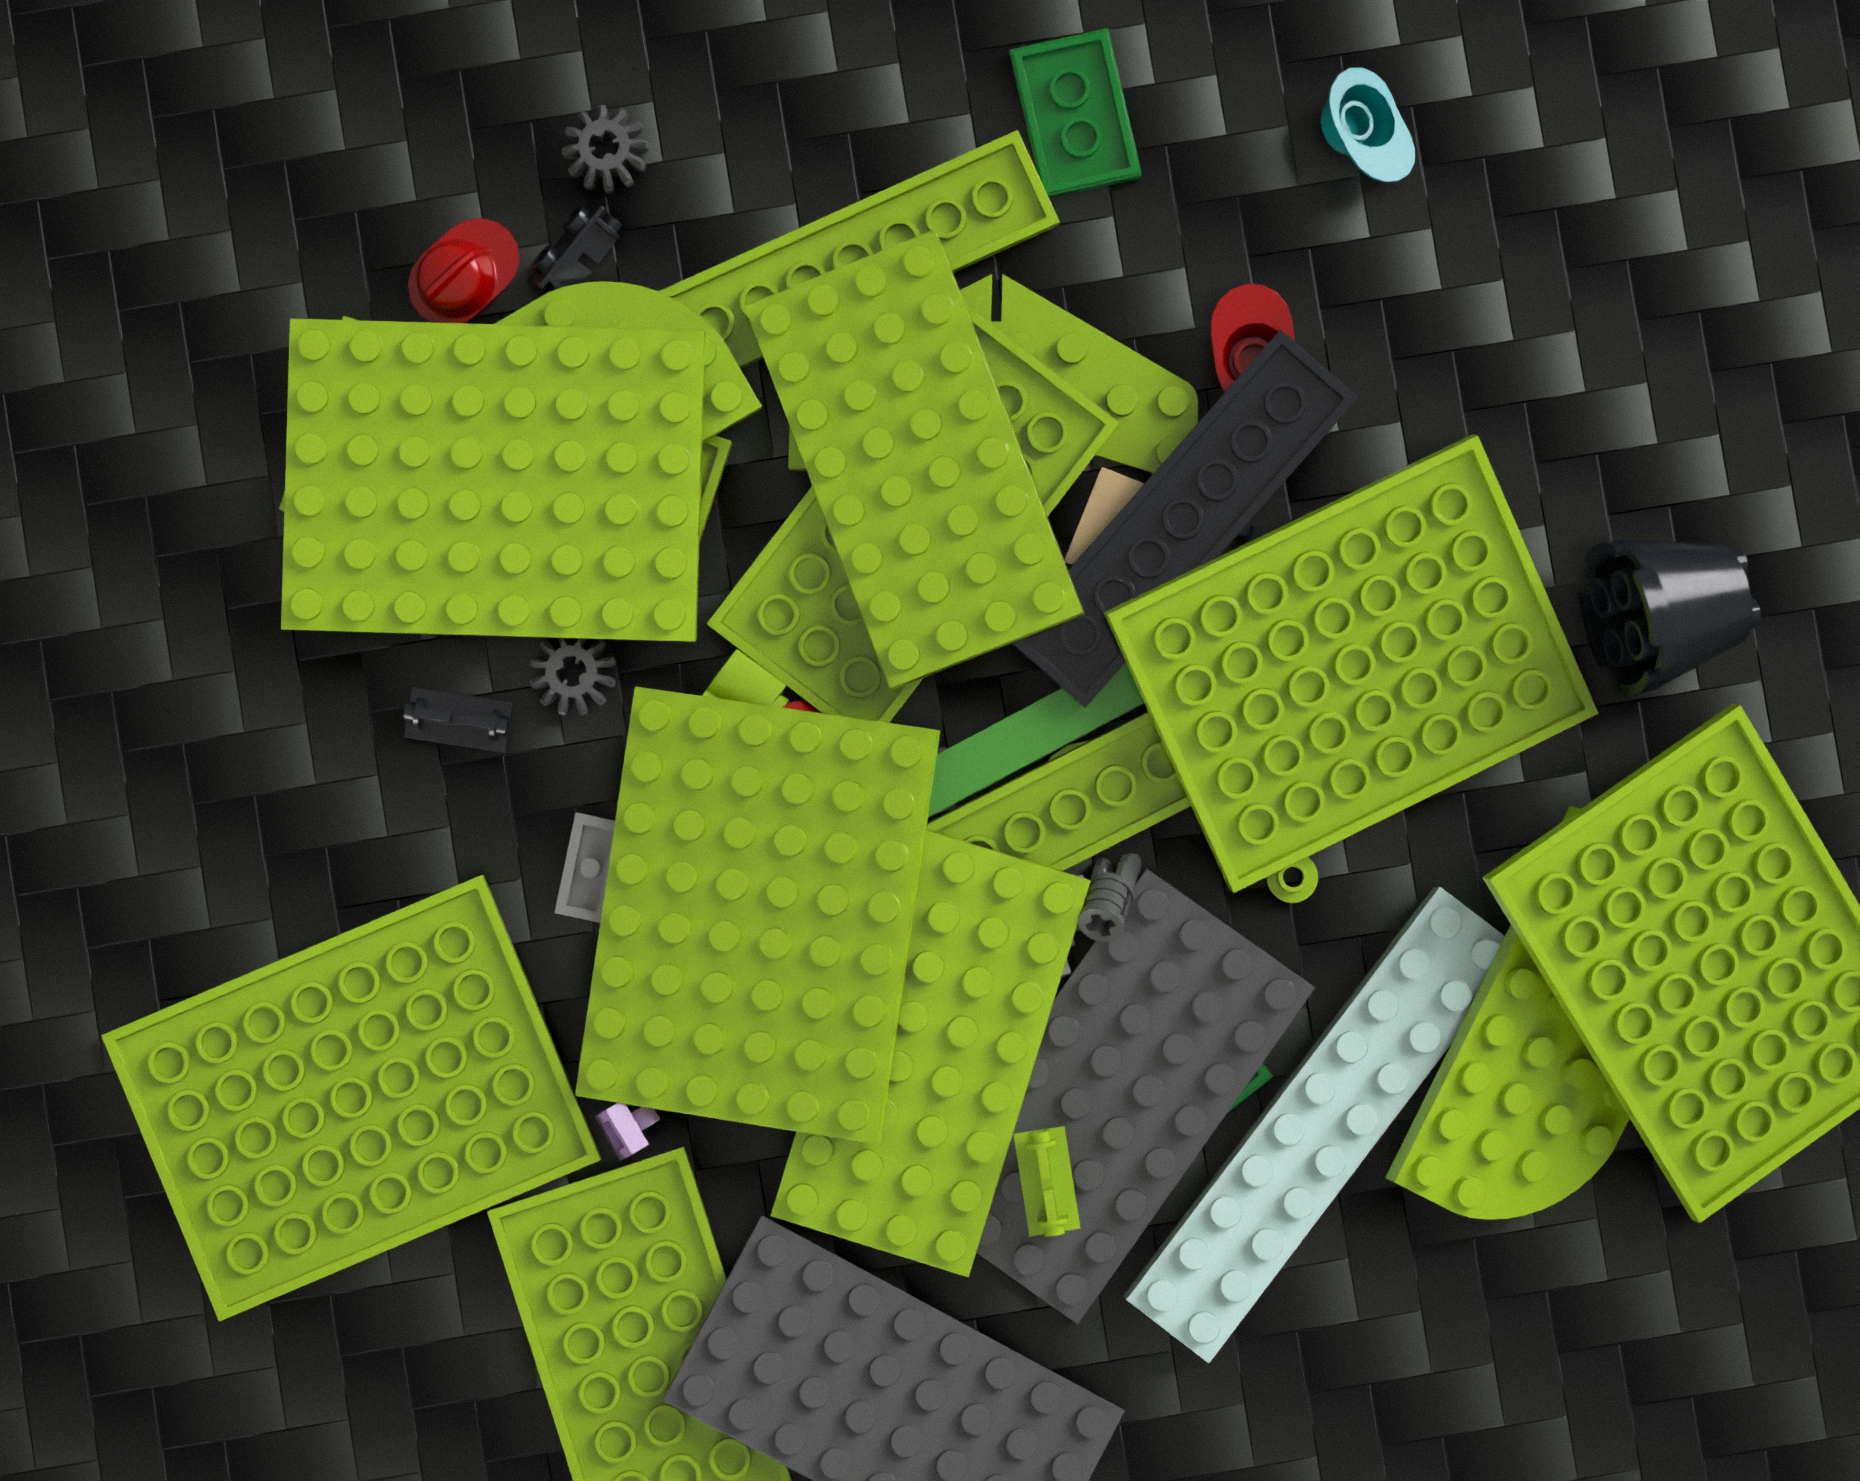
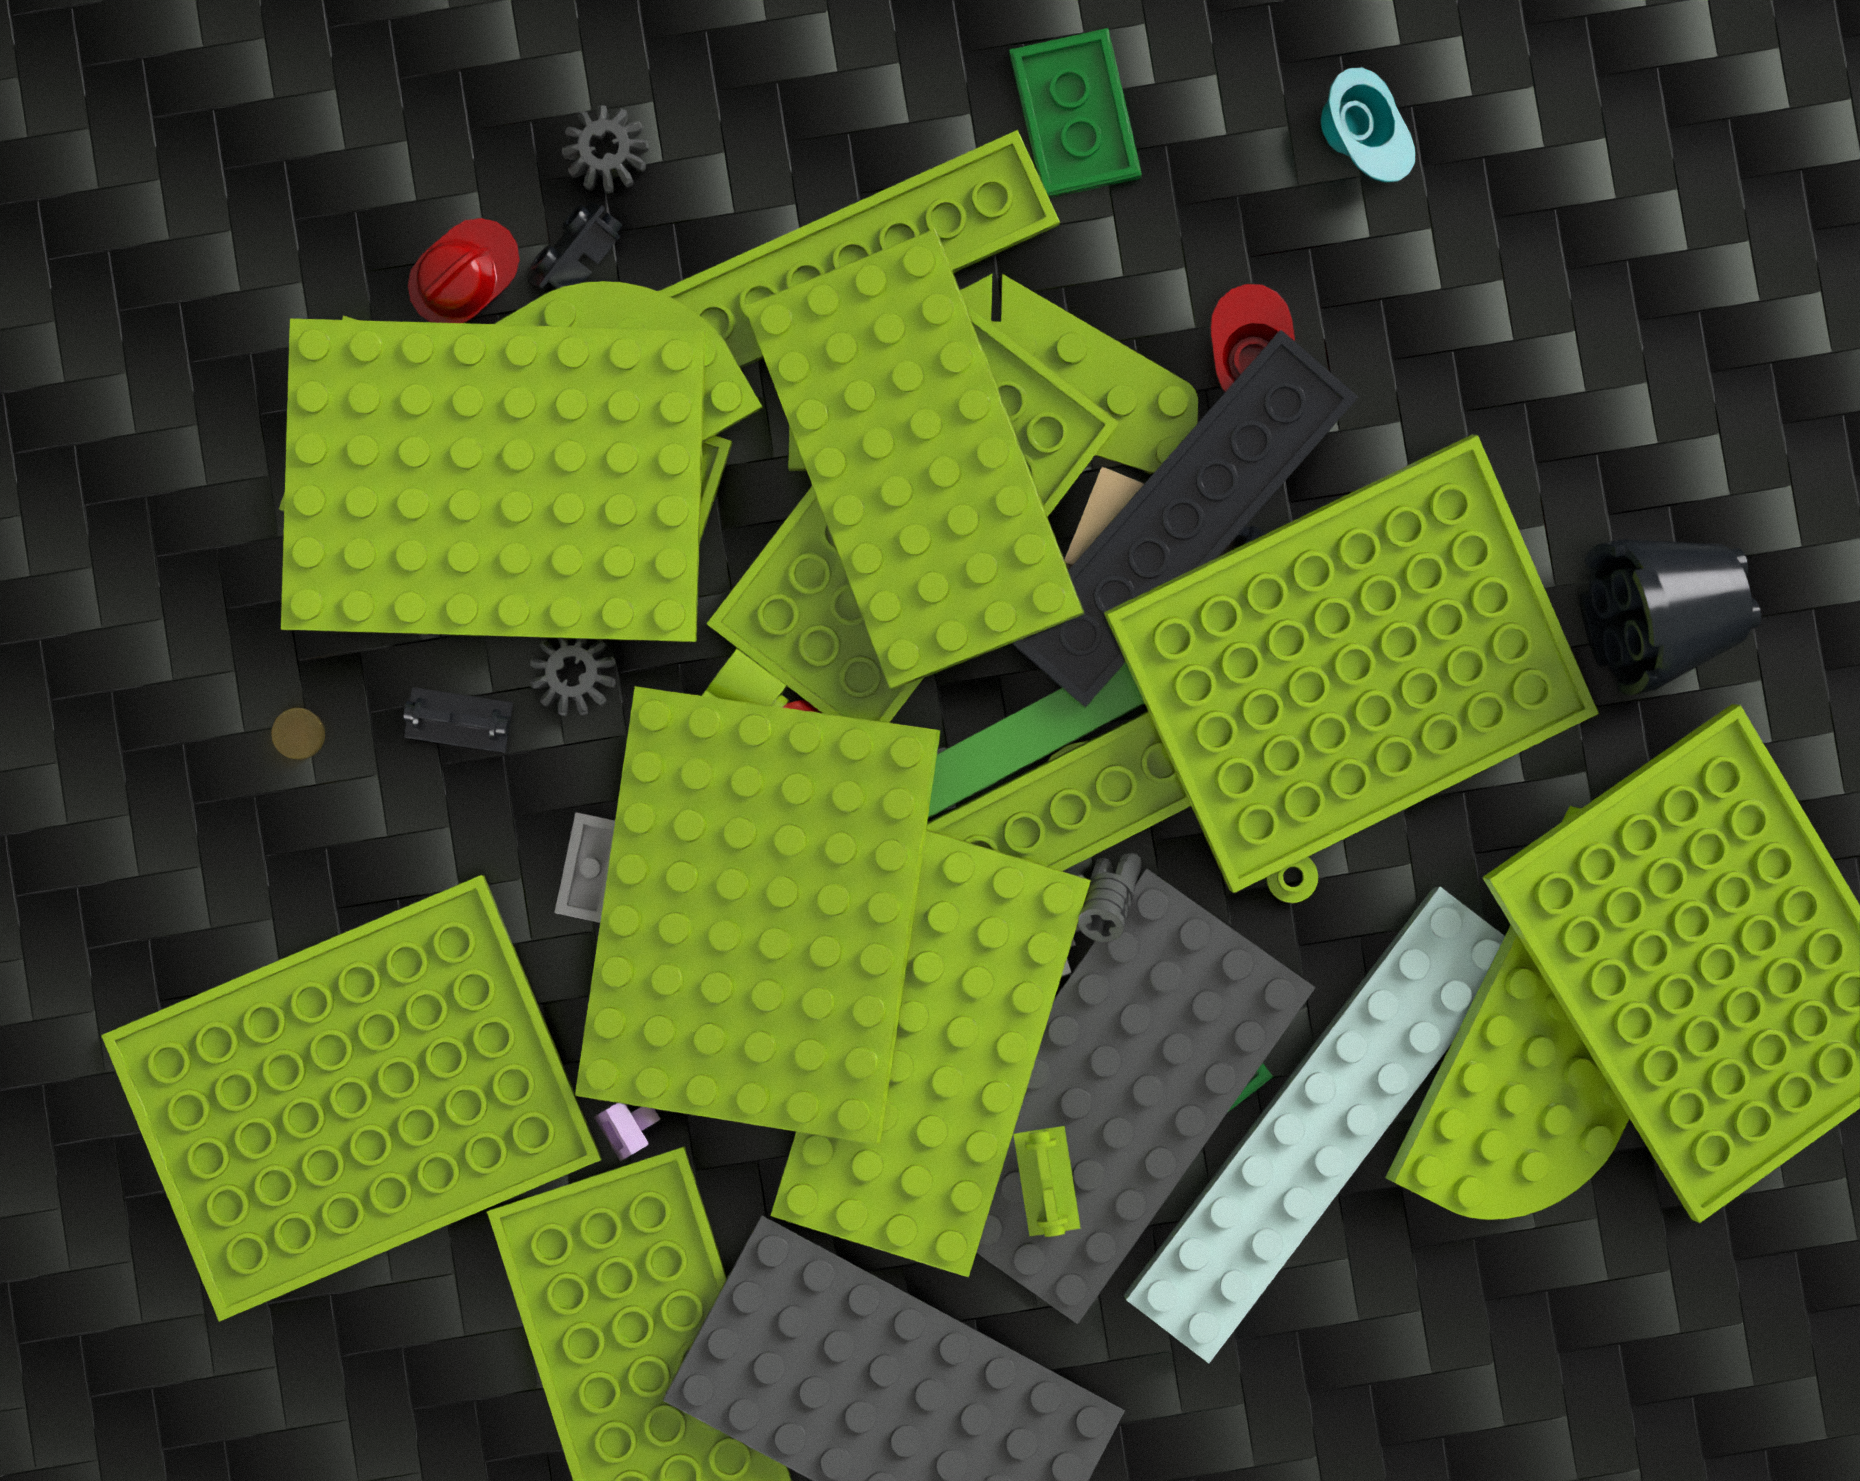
none -> clear yellow tile [272,708,325,760]

